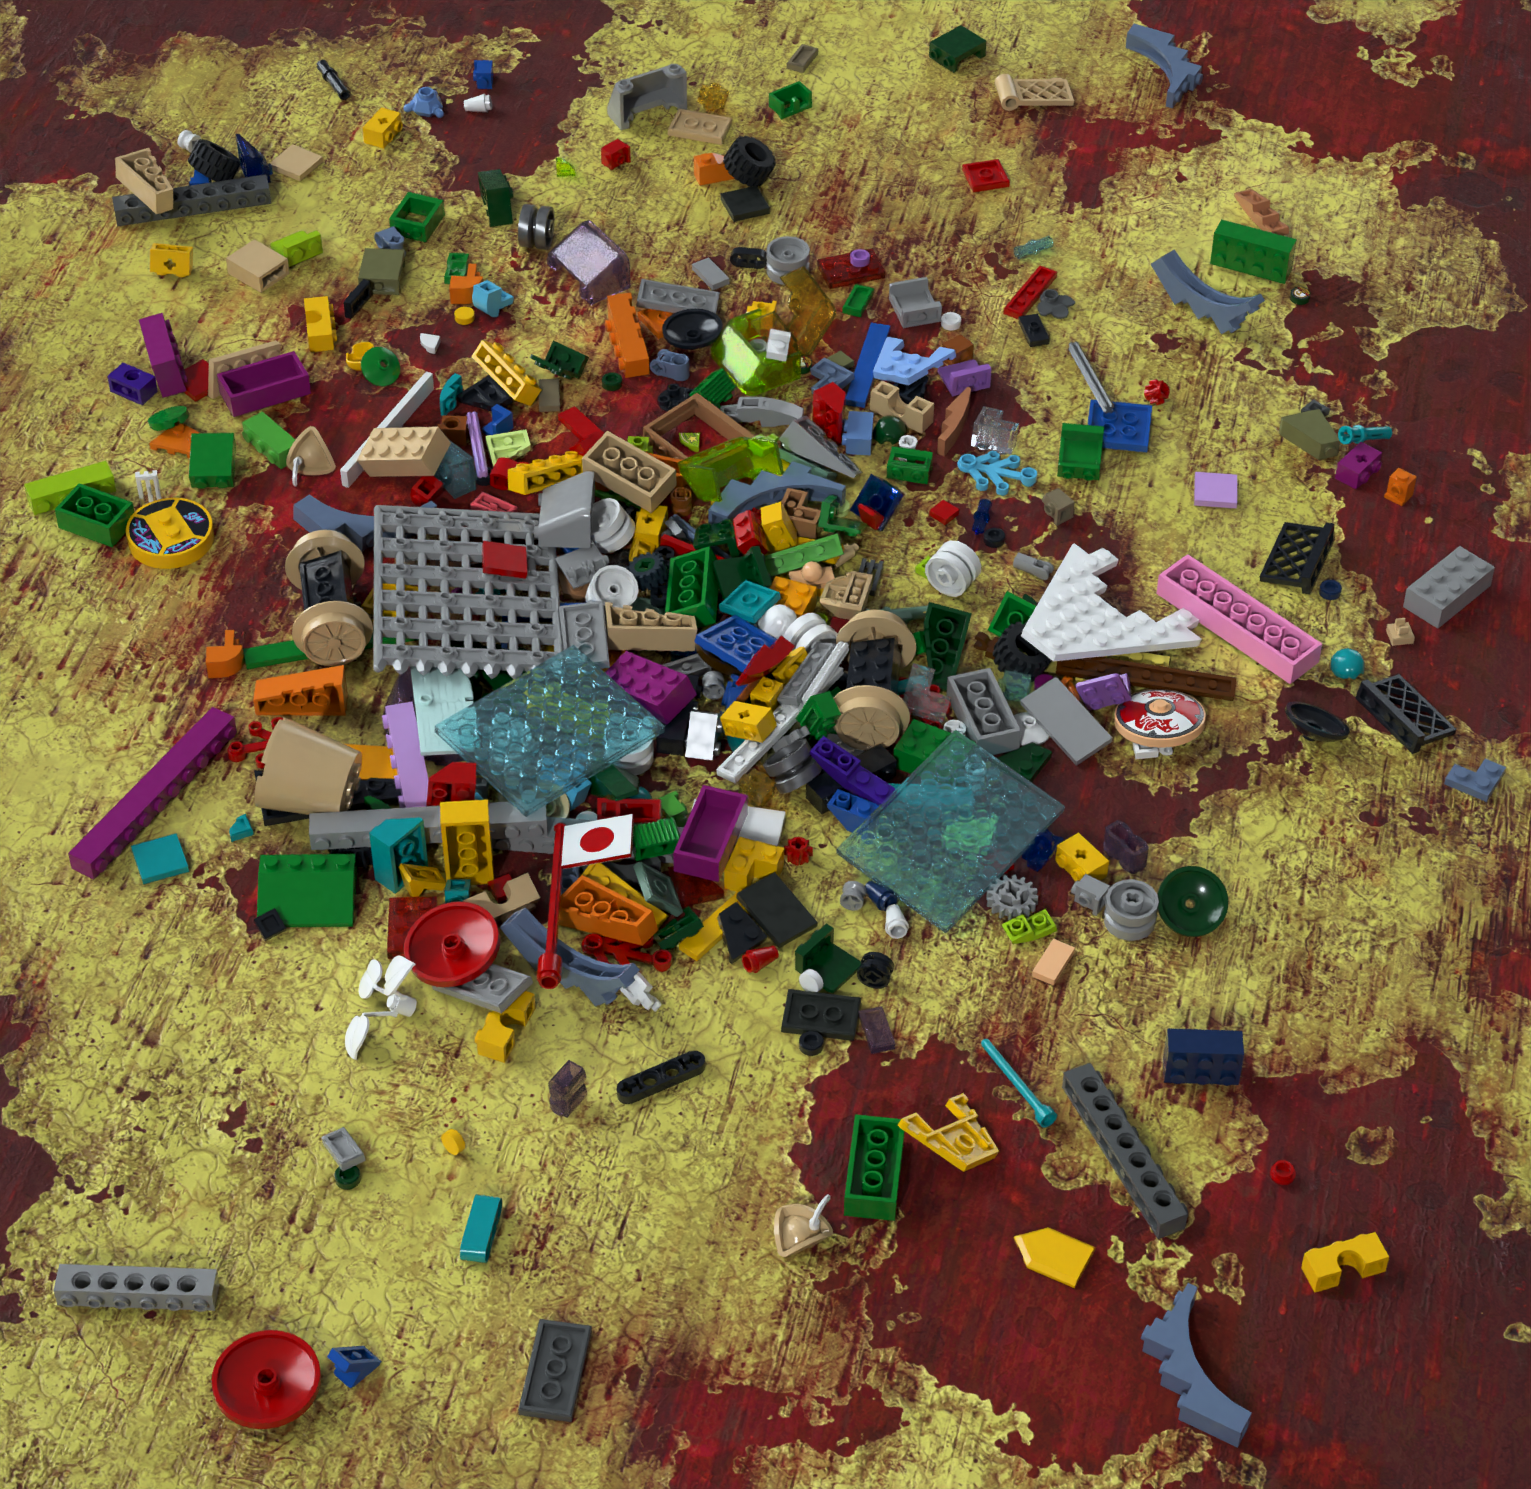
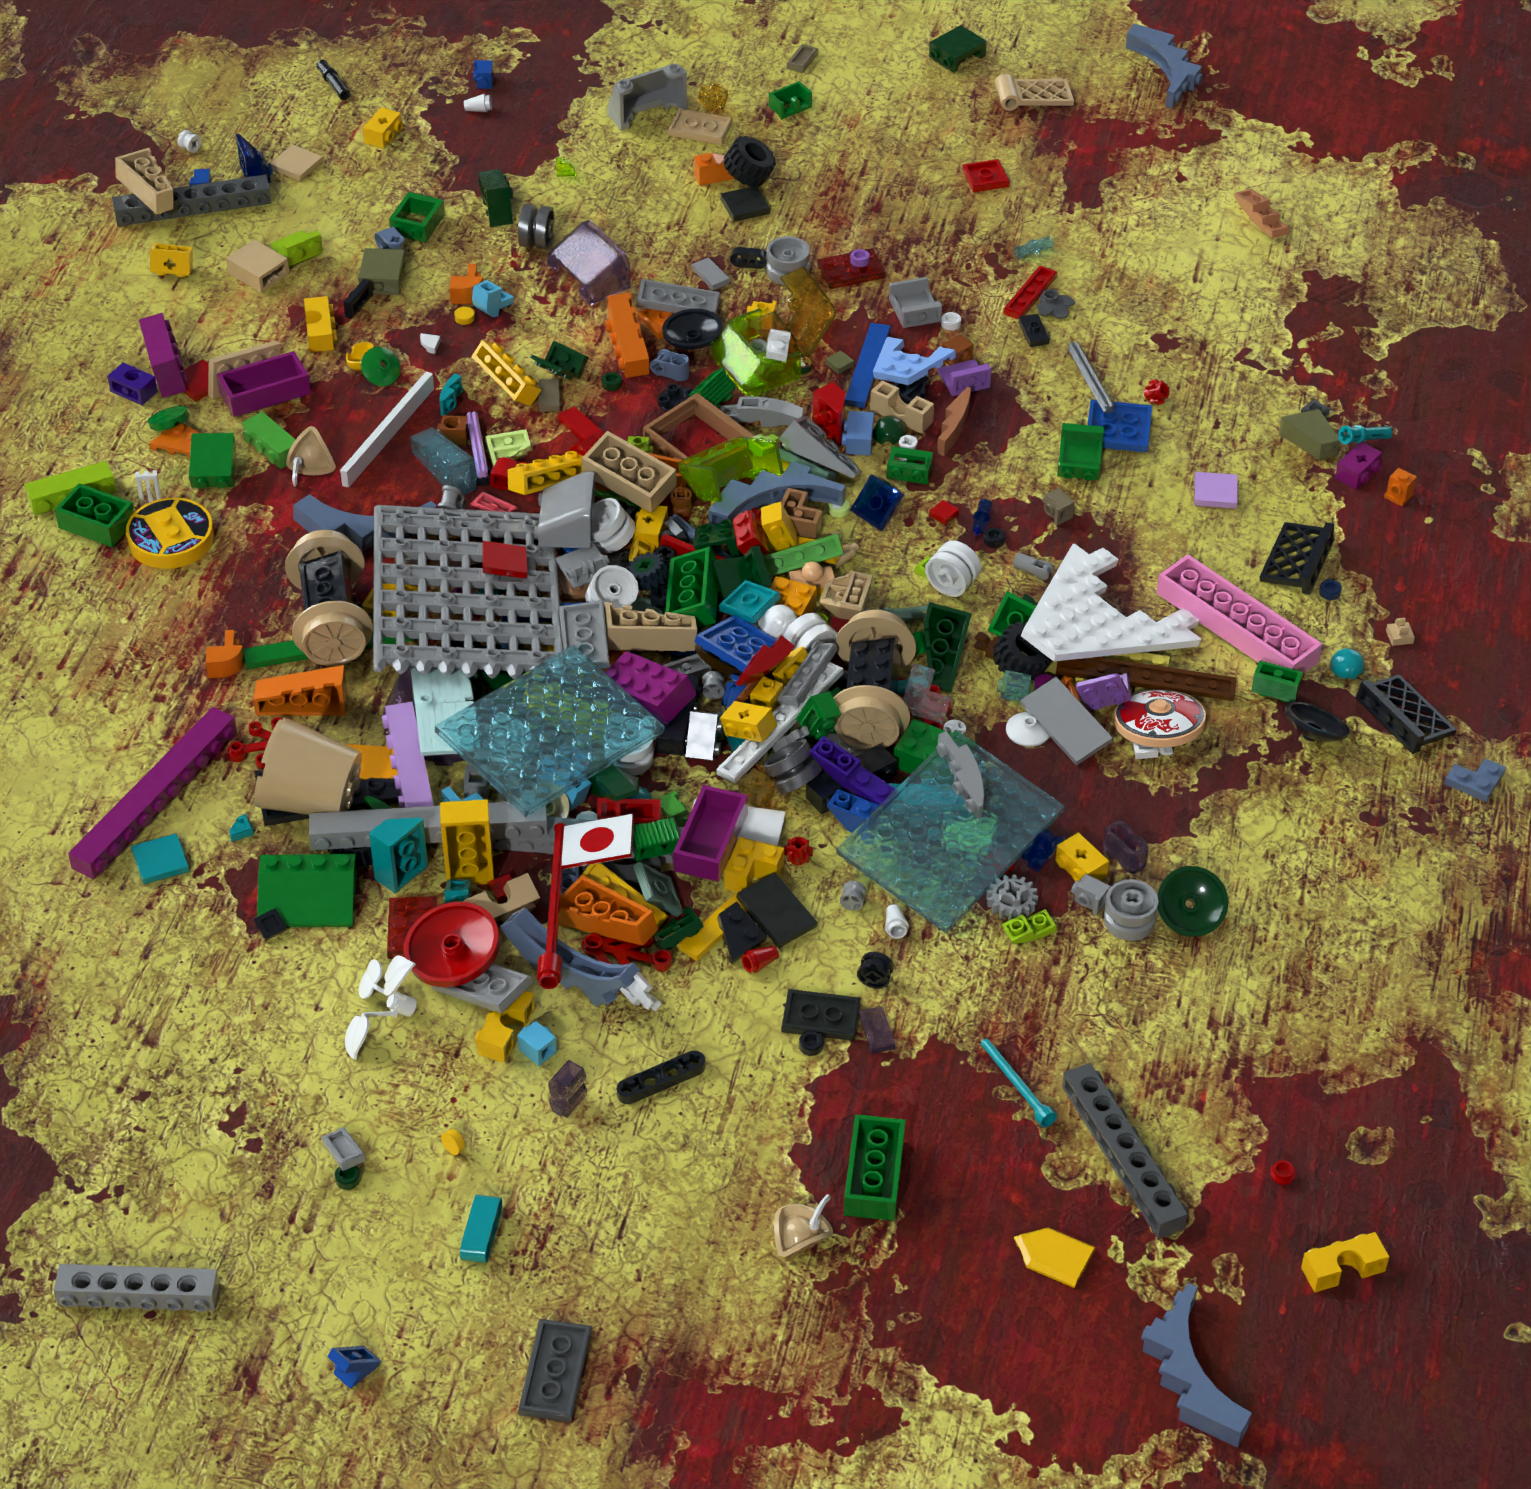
black tyre [188,139,241,182] -> none
red dish [211,1330,321,1429] -> none
tan brick [357,427,451,477] -> none
yellow slope [399,863,446,901] -> none
medium blue rock [403,87,444,118] -> none
red brick [410,476,444,507] -> none
red slope [426,762,476,807] -> none
green slope [444,253,469,284] -> none
black wing [457,375,513,412] -> none
blue panel [482,404,513,436] -> none
red brick [601,138,631,170] -> none
clear red wing [668,866,724,907] -> none
lime tile [679,433,700,452] -> none
dark green bracket [795,923,861,993] -> none
white tile [799,969,823,992] -> none
white axle [802,641,849,705] -> none
sand blue plate [810,358,855,394] -> none
green bracket [818,495,867,536] -> none
green tile [842,284,874,317] -> none
red slope [858,504,885,530] -> none
dark grey tile [859,558,884,596] -> none
dark blue cone [865,881,897,911] -> none
yellow wing [898,1093,999,1172] -> none
light grey brick [946,668,1021,759] -> none
medium azure plant [957,450,1037,496] -> none
clear brick [971,406,1019,455] -> none
dark green wing [991,742,1052,786] -> none
light nougat tile [1032,939,1075,986] -> none
sand blue arch [1151,249,1265,334] -> none
dark blue brick [1163,1028,1244,1086] -> none
green brick [1210,219,1297,284] -> none
tile [1290,287,1311,305] -> none
light grey brick [1403,546,1495,628] -> none
none -> light grey piece [438,485,467,510]
none -> medium azure brick [518,1021,557,1066]
none -> light grey slope [936,731,984,819]
none -> green brick [1251,660,1303,702]

